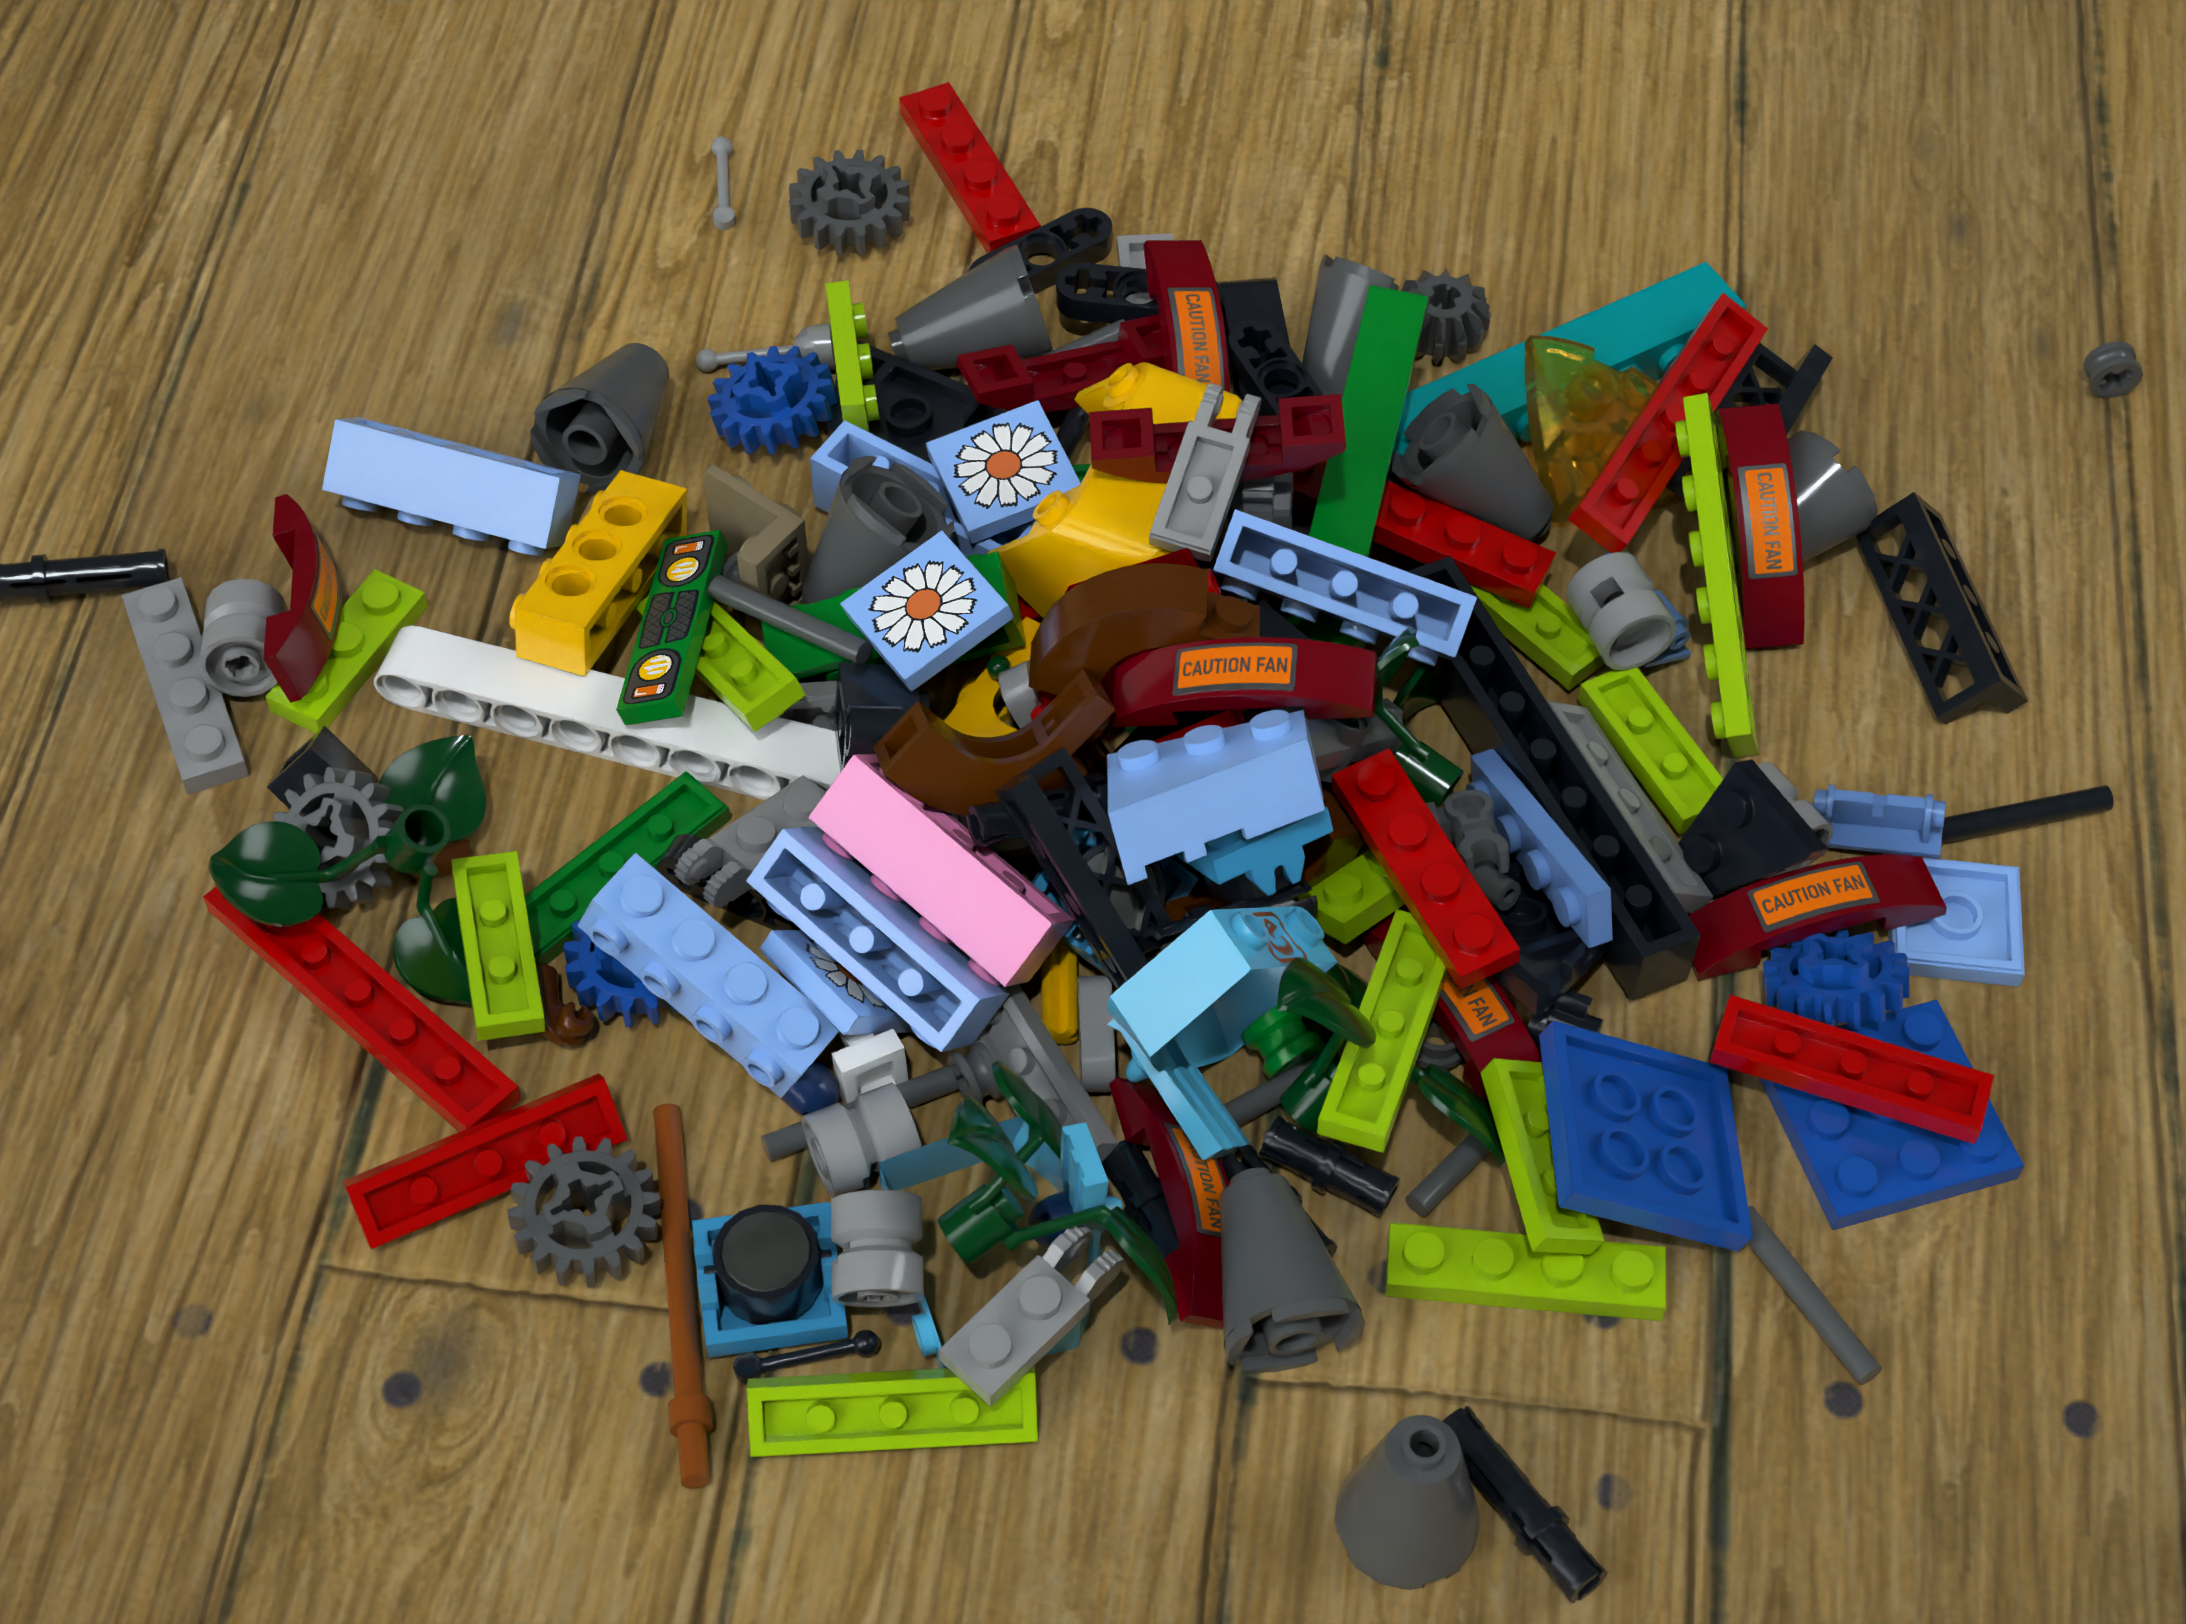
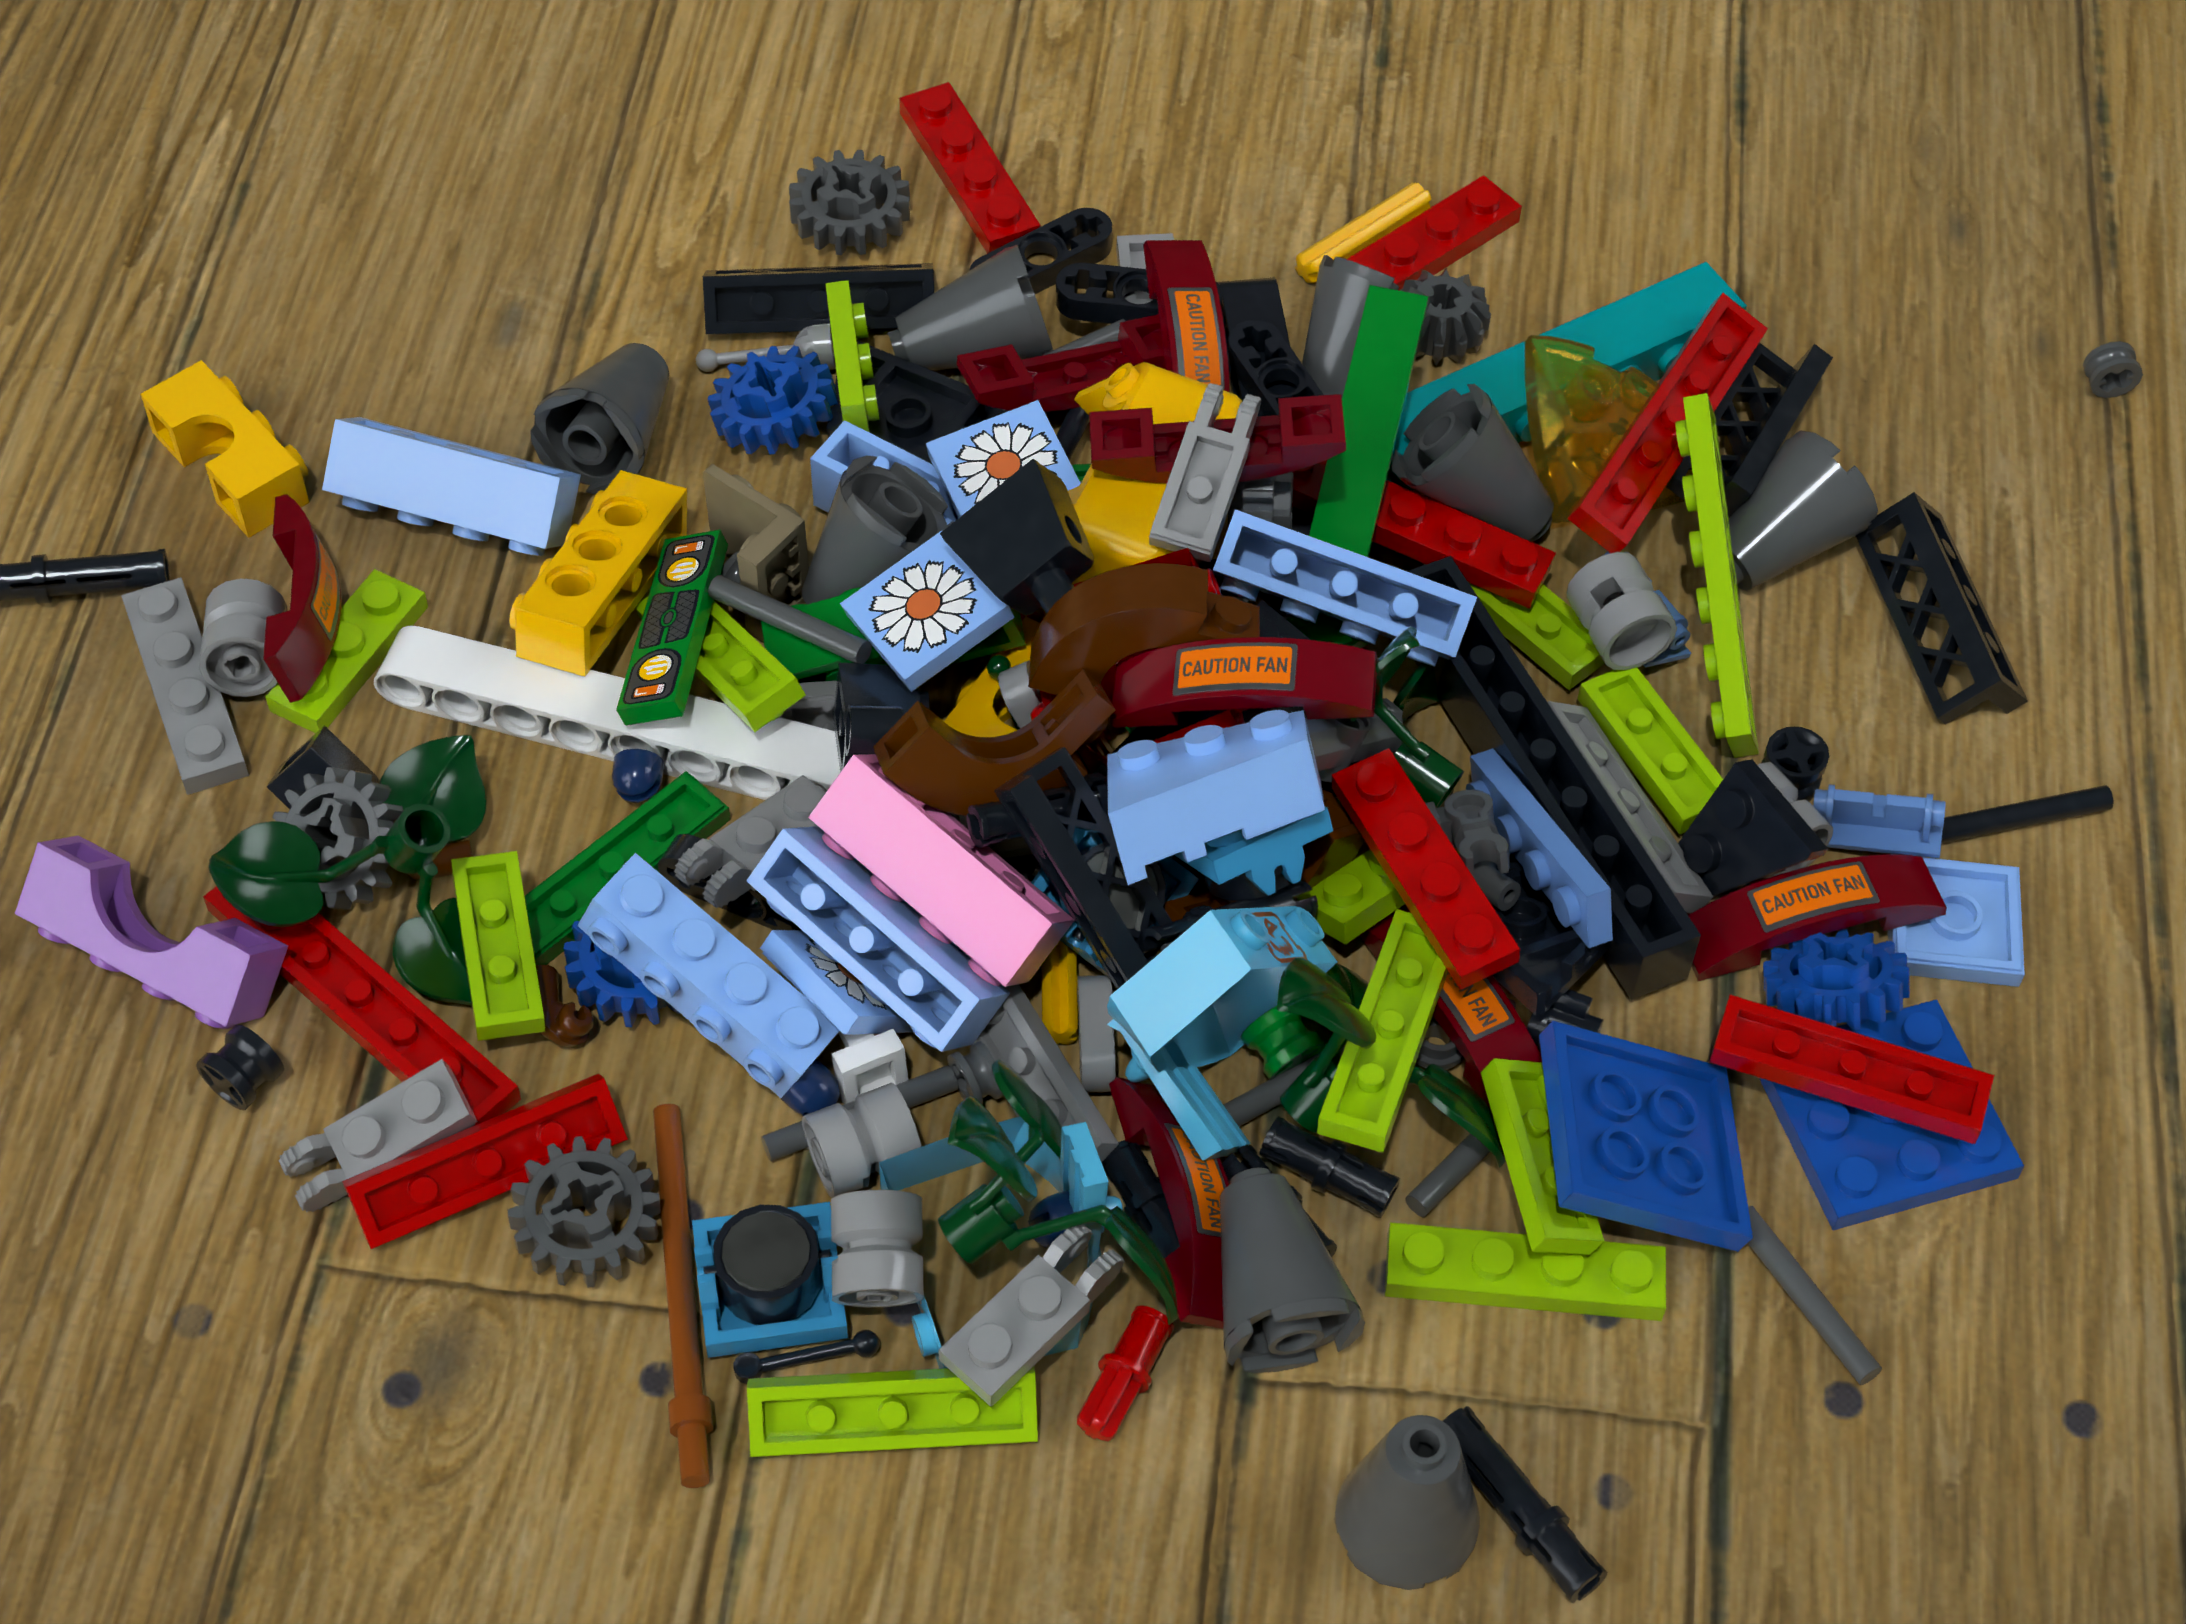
light grey hinge [711,136,736,230] -> none
dark red slope [1716,404,1805,650] -> none
none -> arch [15,836,288,1029]
none -> yellow arch [140,360,309,538]
none -> black wheel [196,1025,285,1110]
none -> light grey hinge [278,1059,477,1212]
none -> dark blue hinge [612,749,664,803]
none -> black fence [702,263,934,334]
none -> black torso [940,459,1094,616]
none -> red axle [1077,1305,1174,1442]
none -> yellow axle [1295,183,1432,284]
none -> red plate [1347,175,1522,291]
none -> black wheel [1762,727,1830,802]

